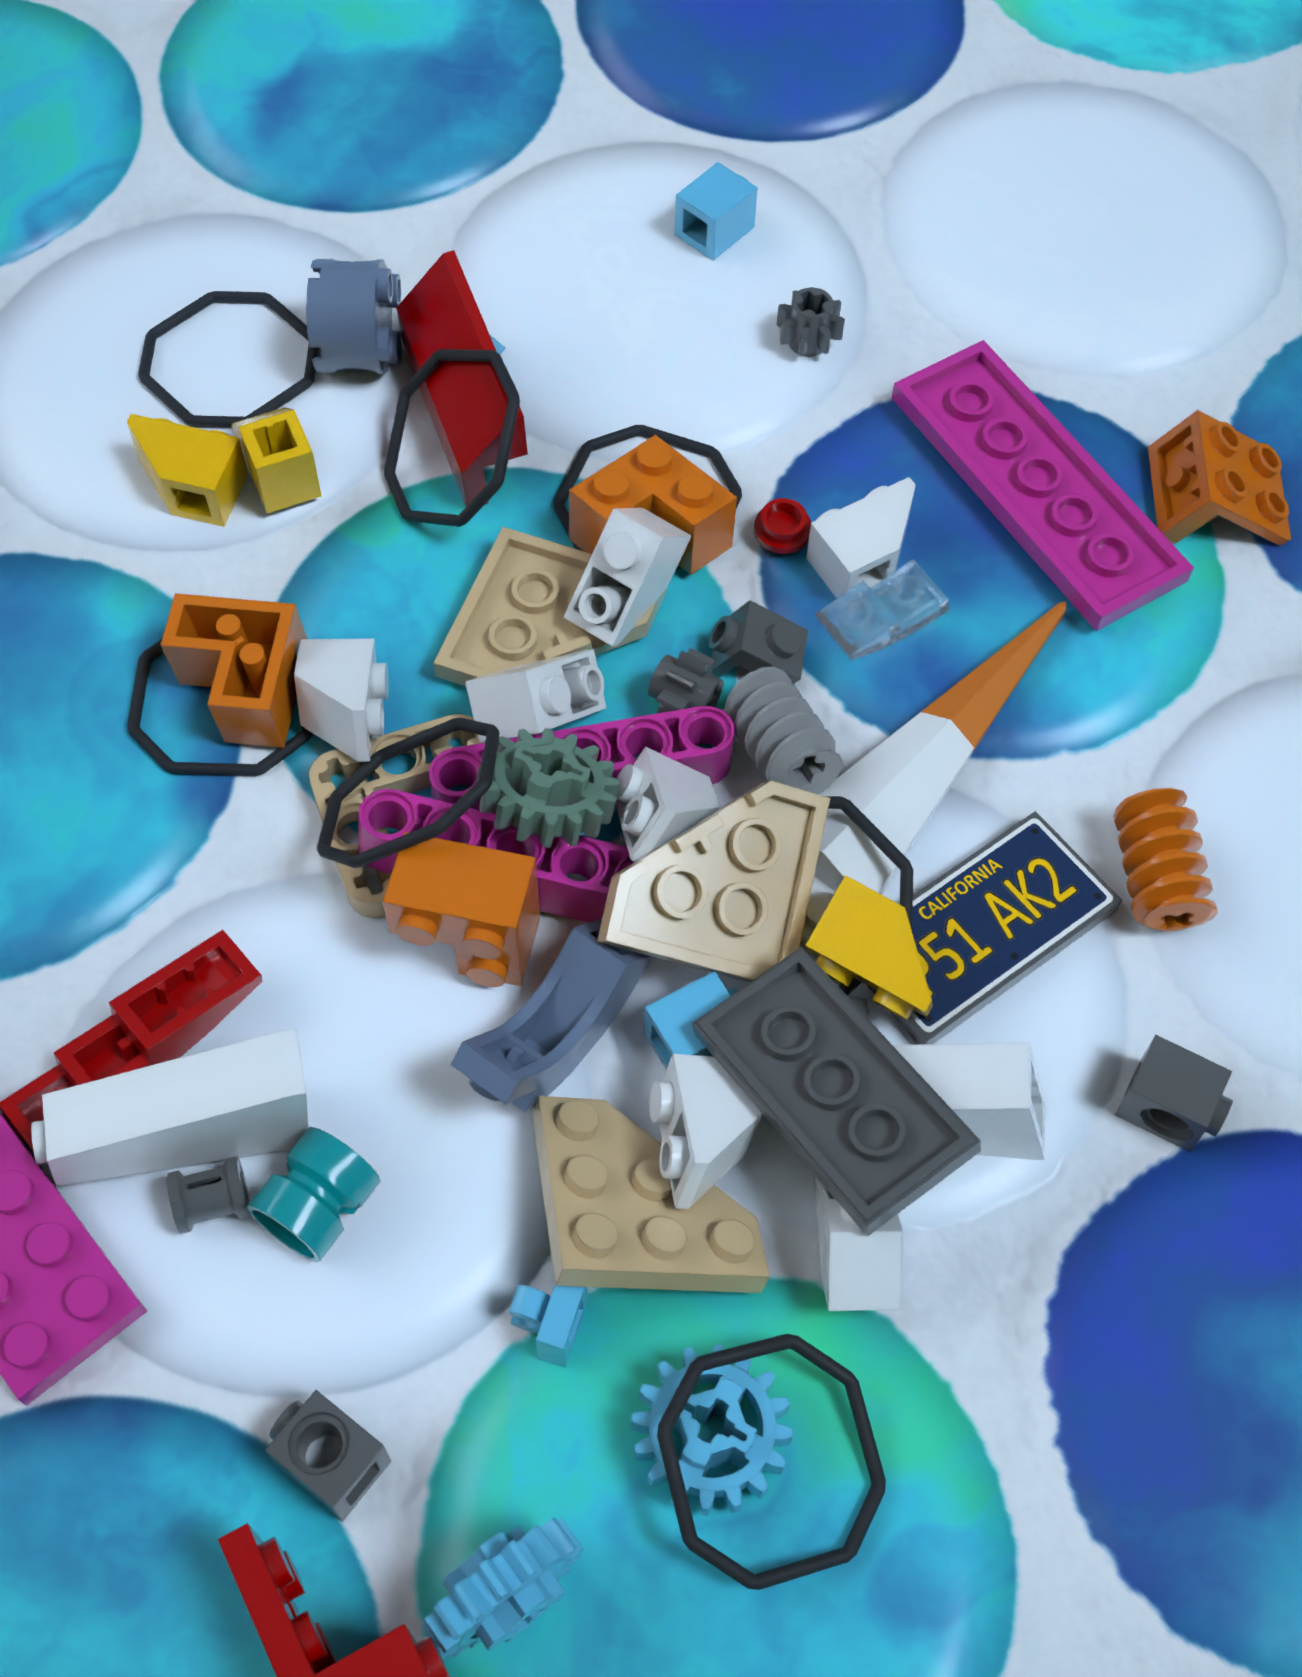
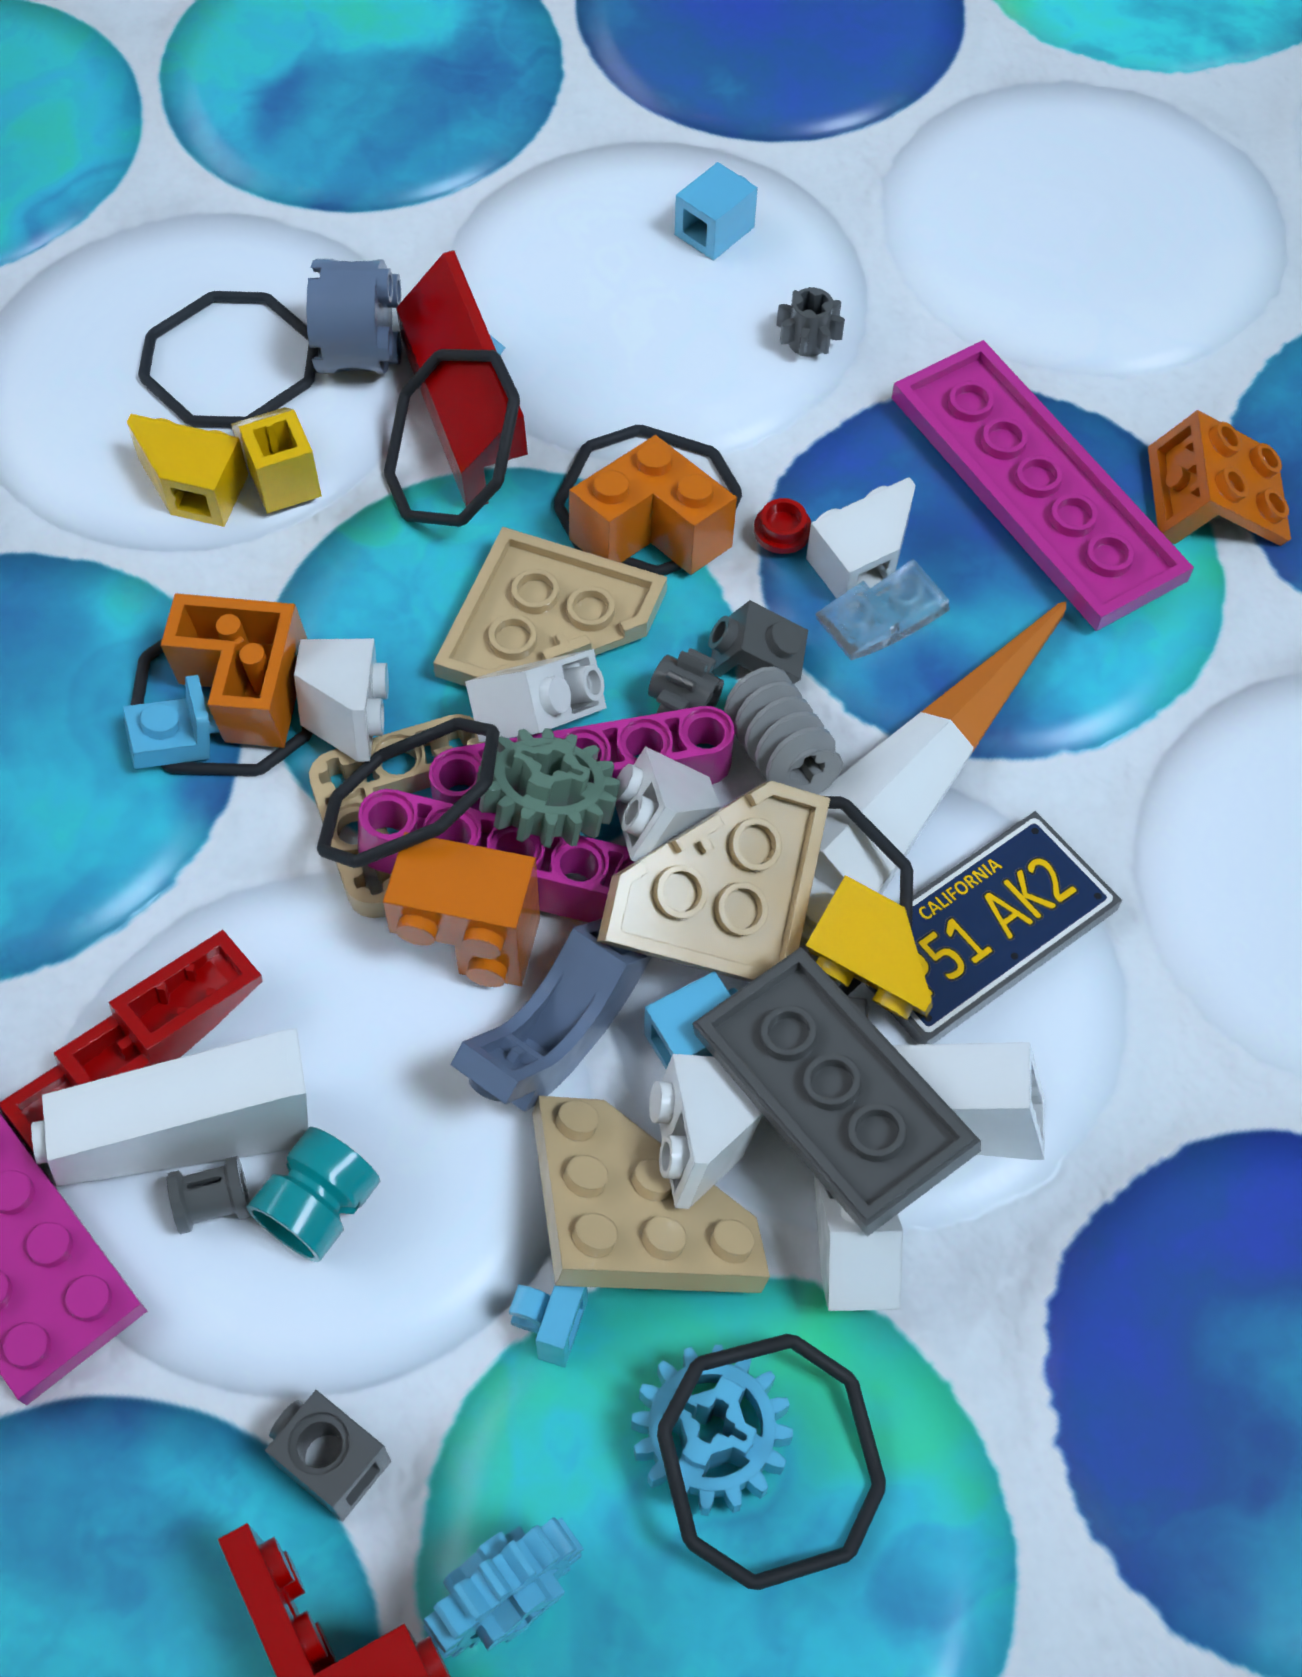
white slope [564,508,691,646] -> none
orange piece [1113,788,1218,931] -> none
dark grey brick [1115,1034,1233,1152] -> none
none -> medium azure bracket [123,675,219,769]

